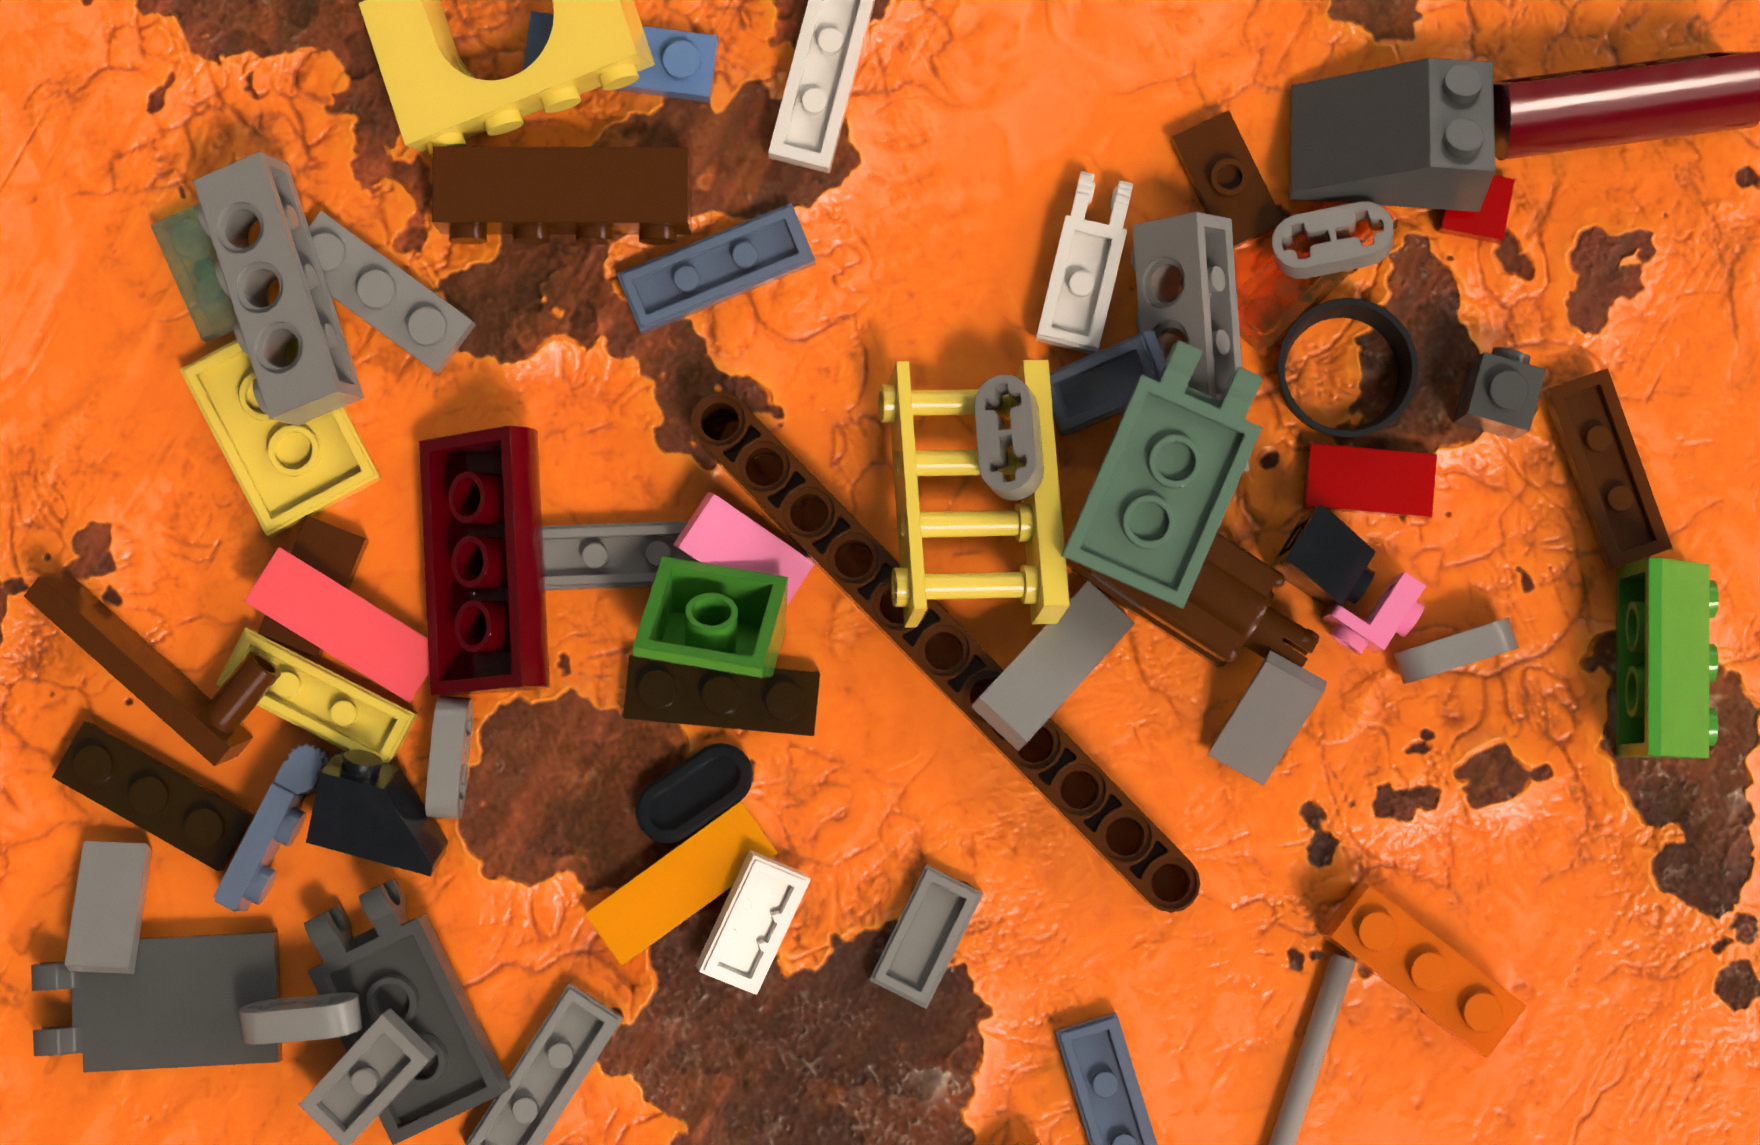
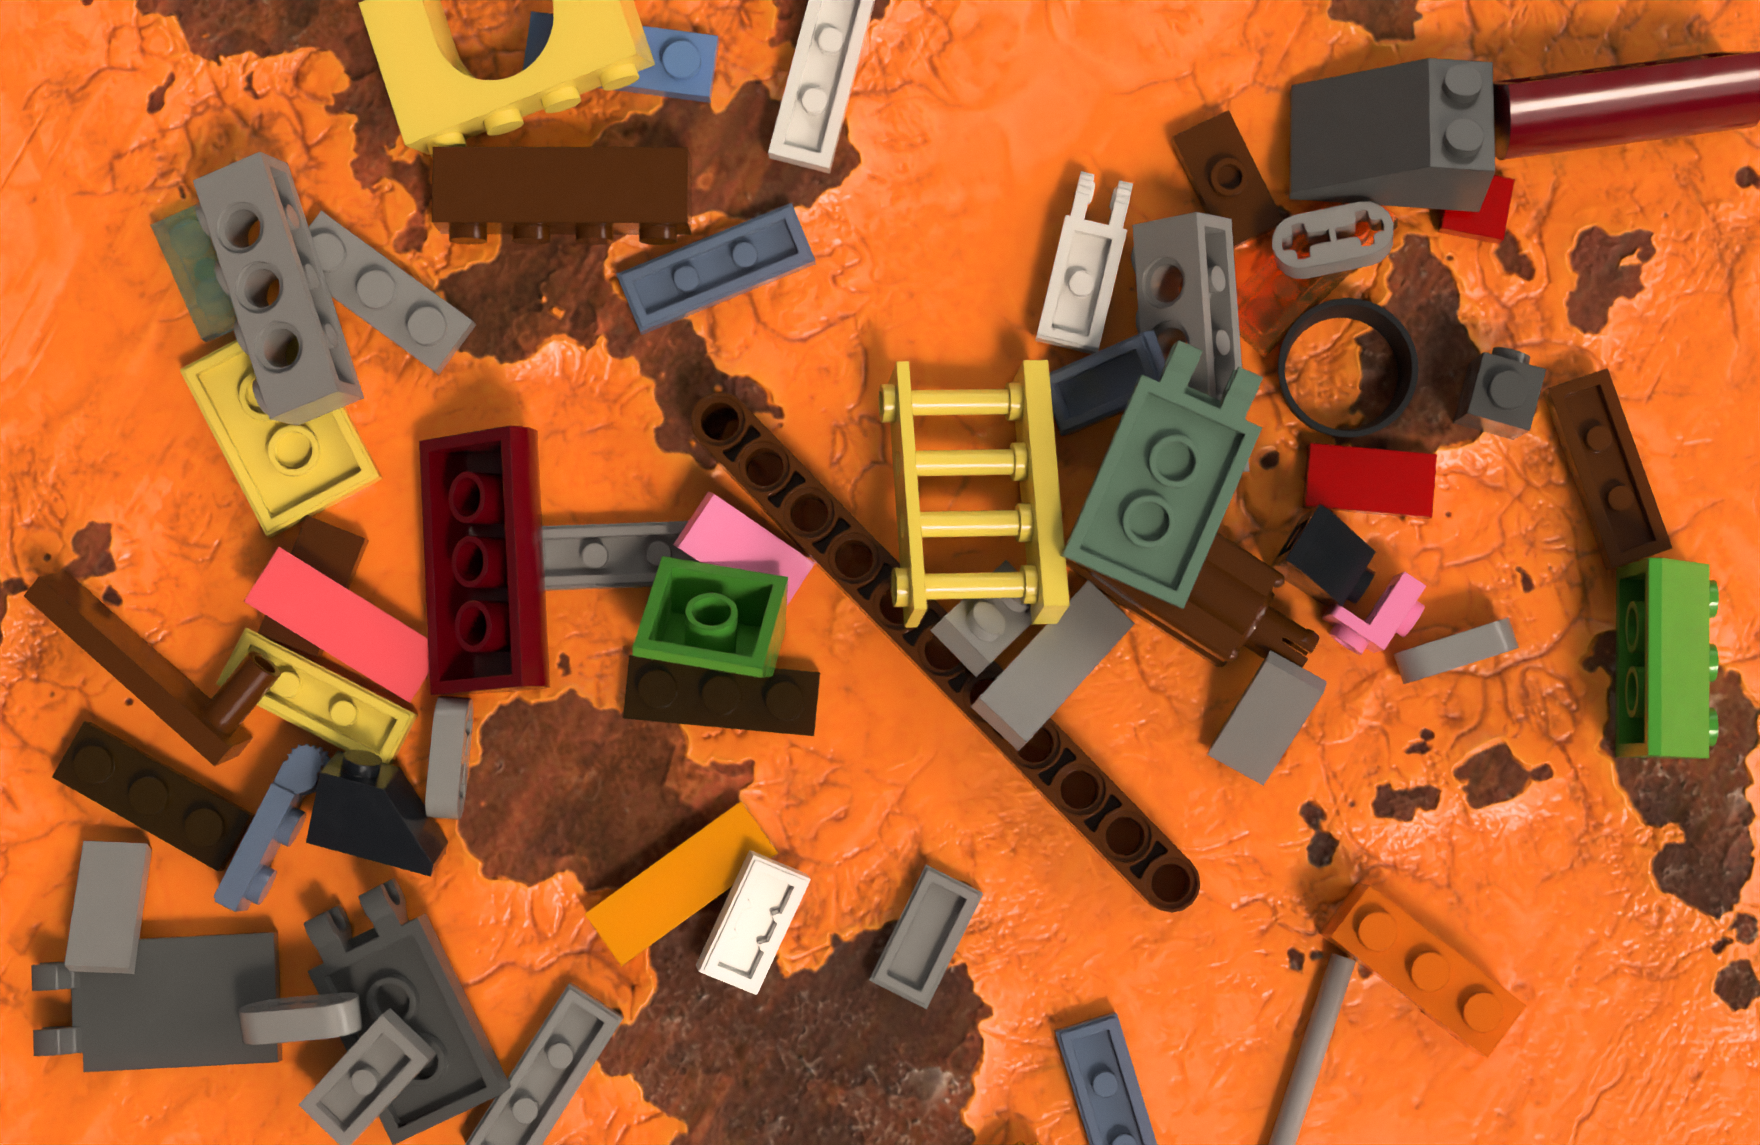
black tile [636,743,754,843] -> none
light grey beam [974,374,1044,500] -> none
none -> light grey plate [931,560,1032,677]

